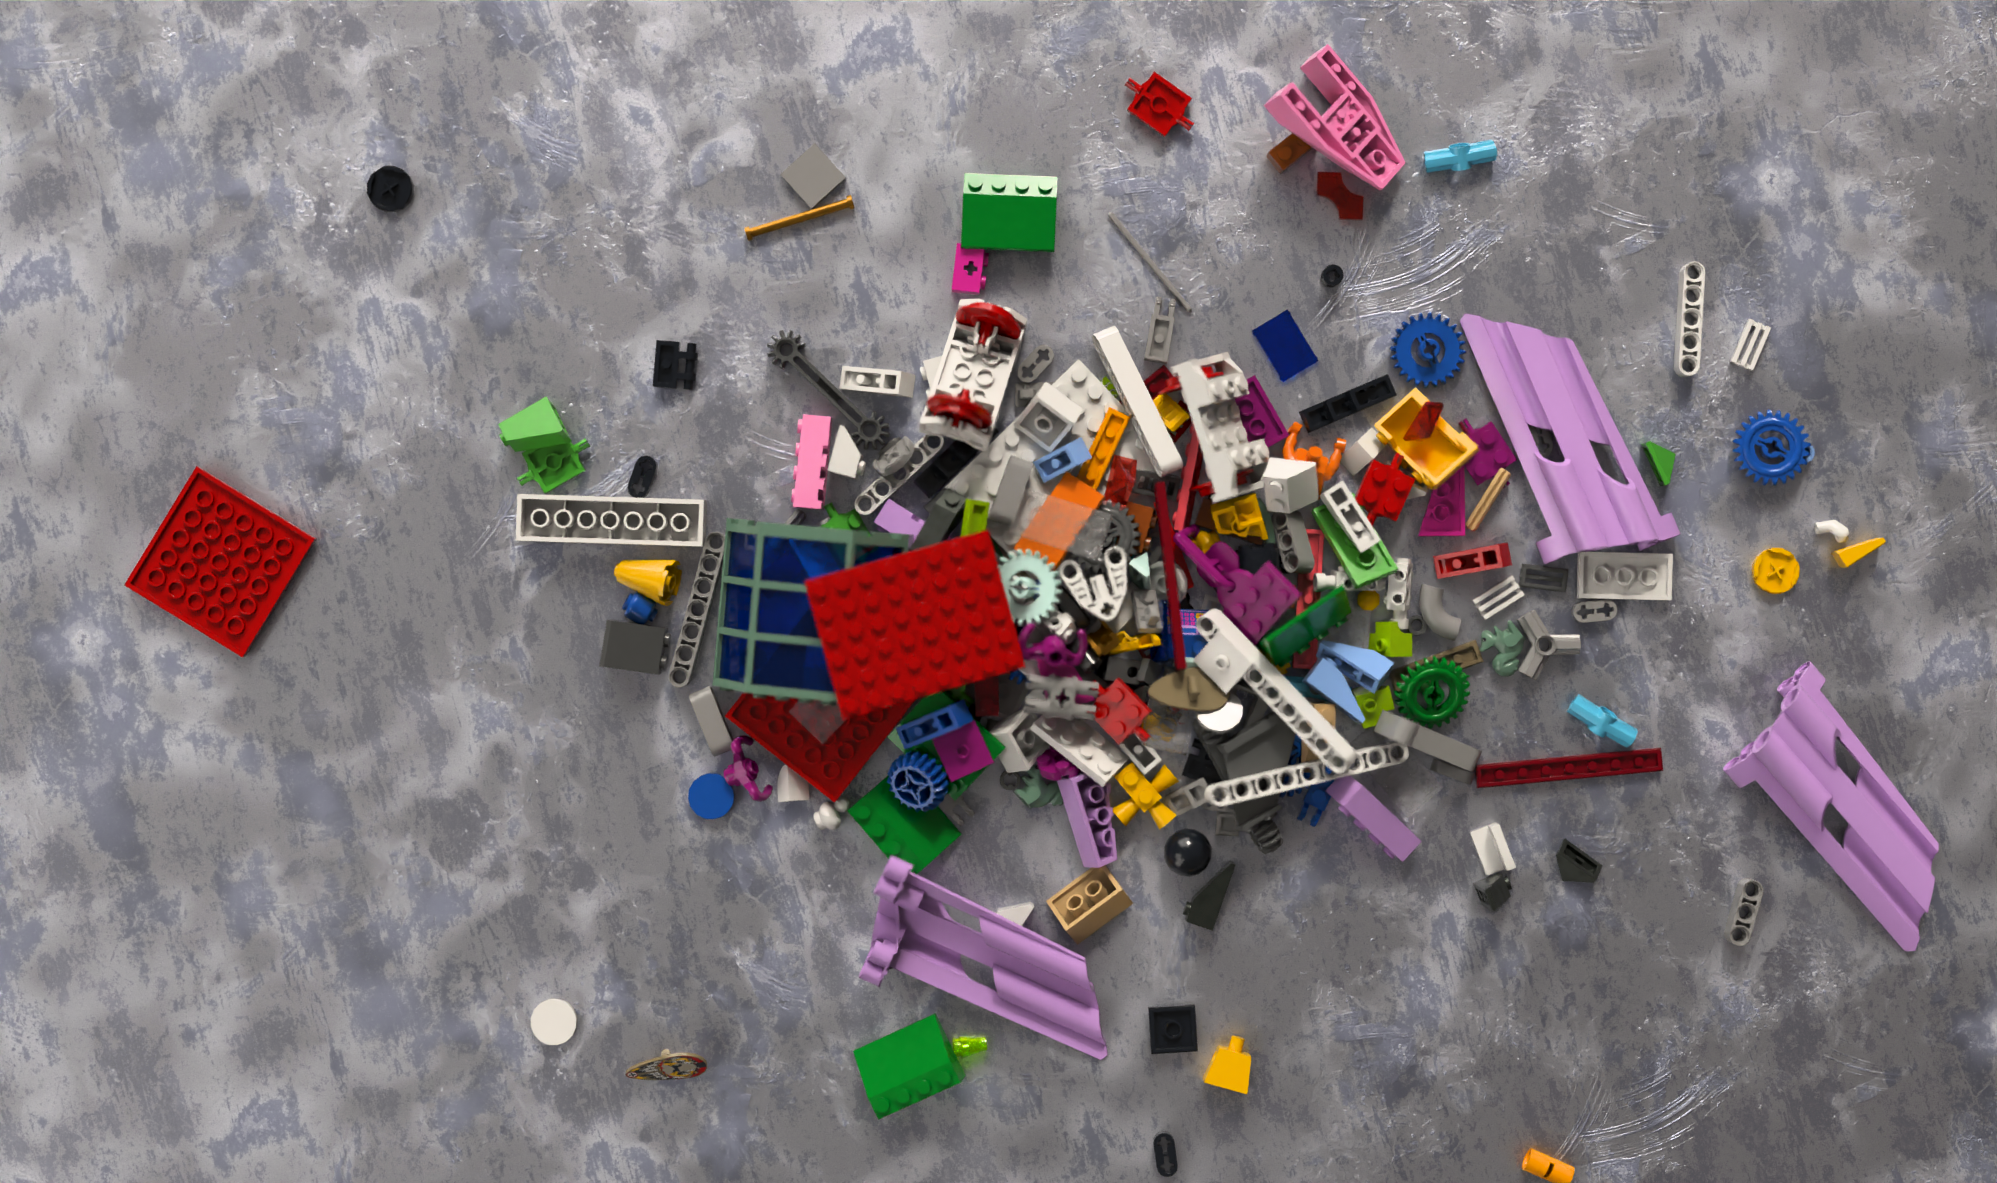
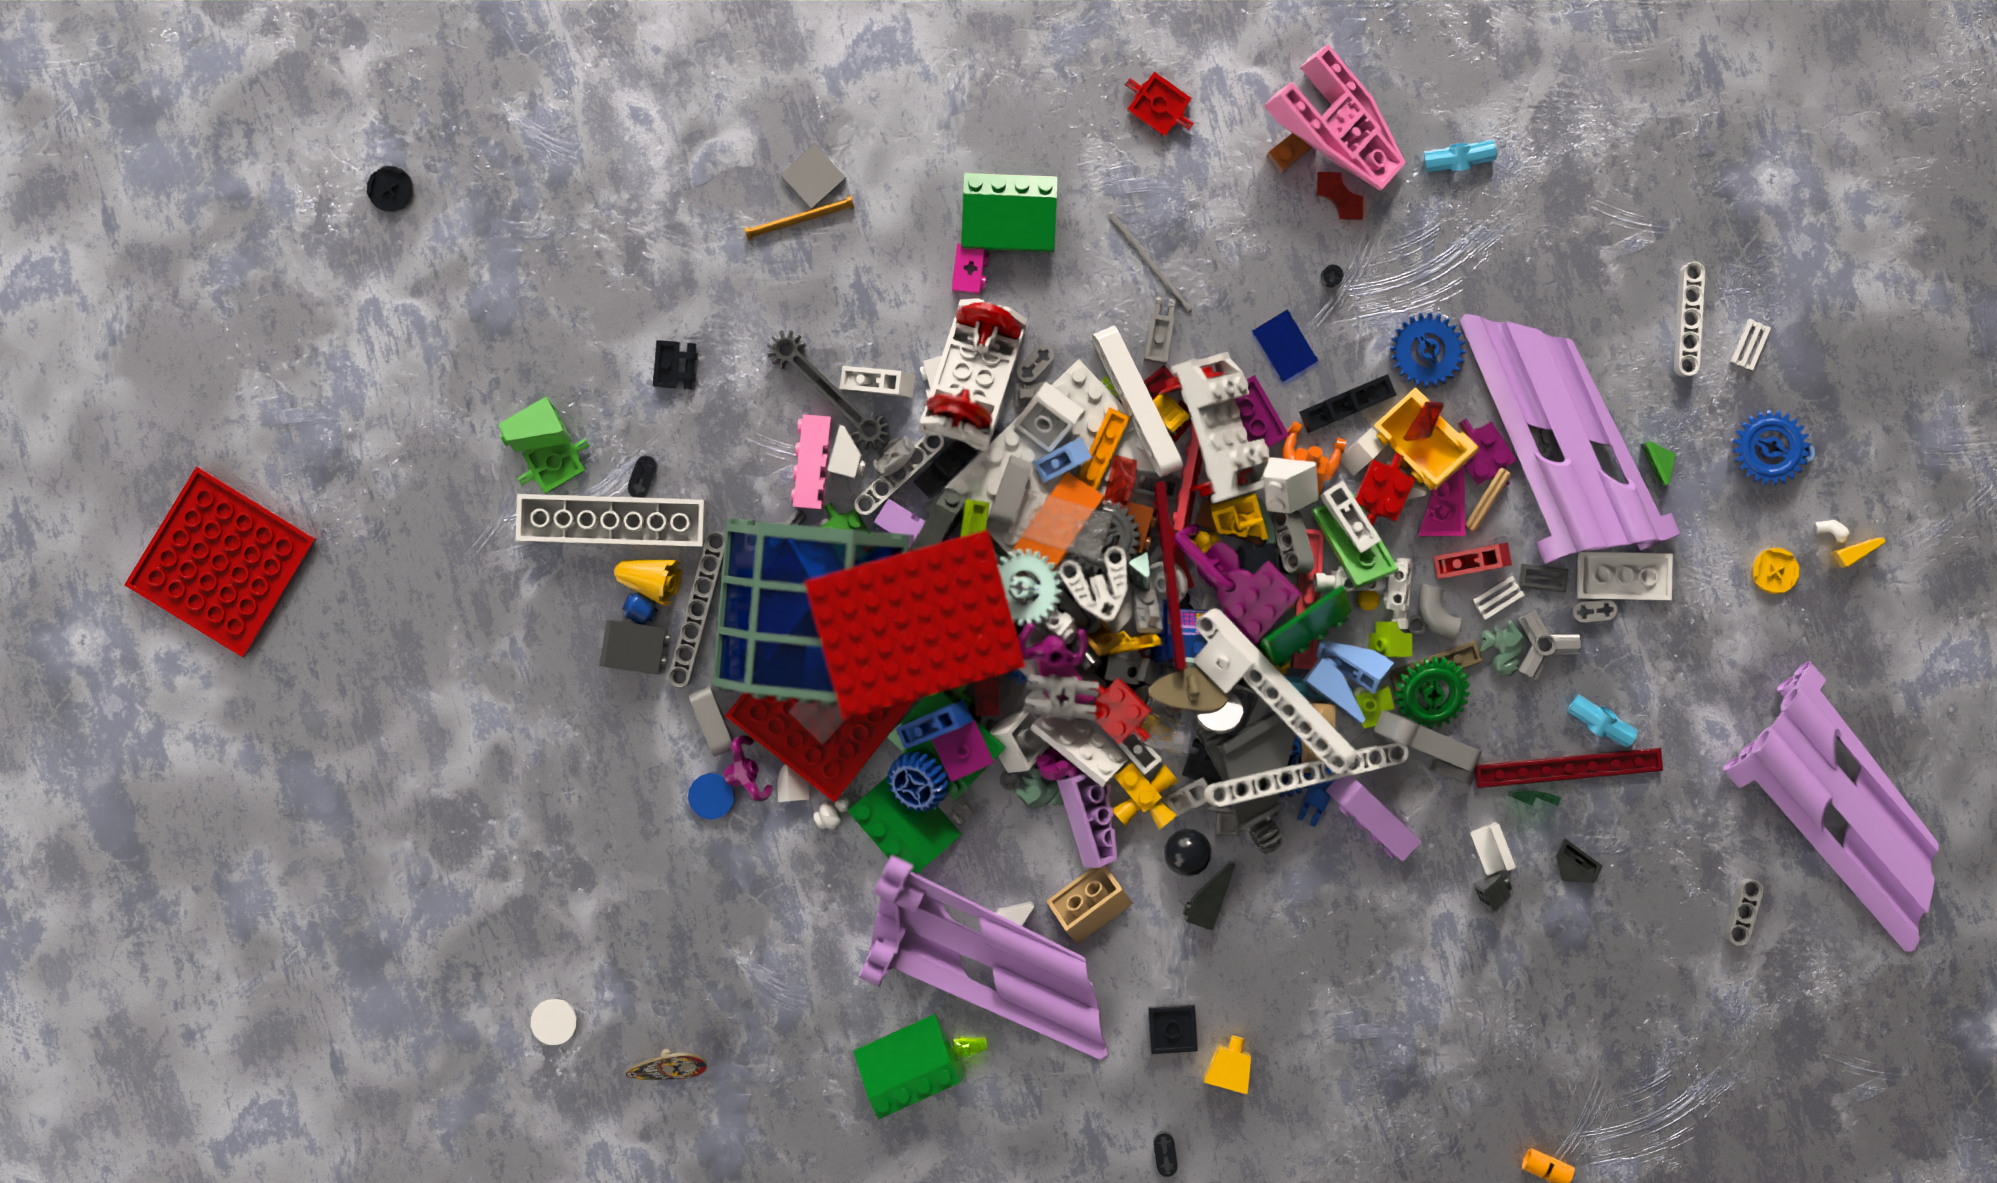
none -> clear green slope [1507,789,1561,806]

